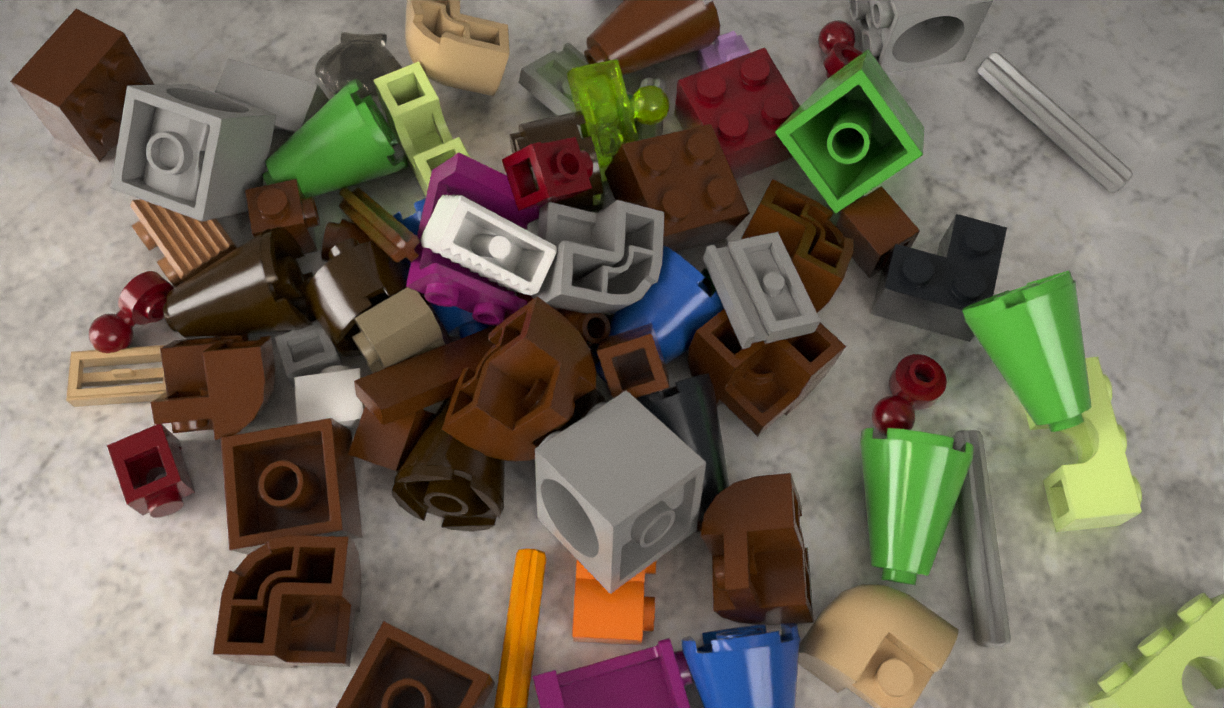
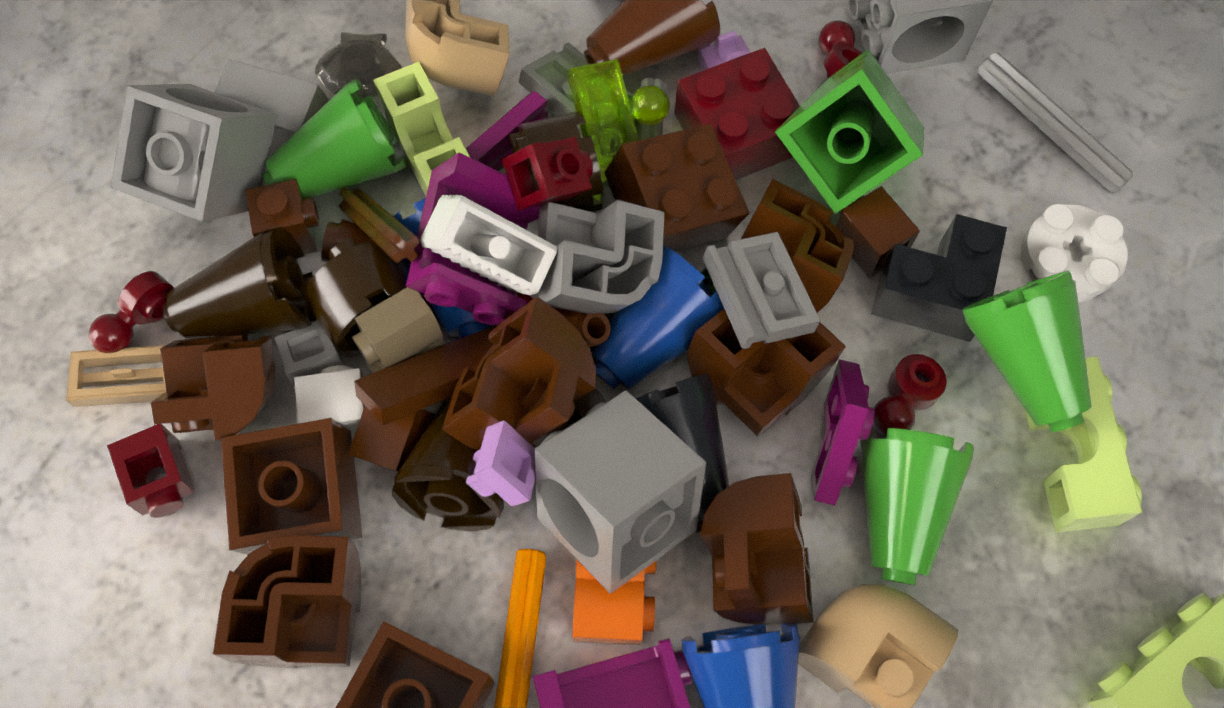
reddish brown brick [10,9,155,162] -> none
medium nougat brick [130,199,237,287] -> none
reddish brown brick [597,323,669,398] -> none
light grey axle [952,430,1011,647] -> none
none -> magenta tile [466,91,548,171]
none -> lavender tile [466,420,536,507]
none -> magenta plate [811,359,874,506]
none -> white plate [1021,204,1128,302]

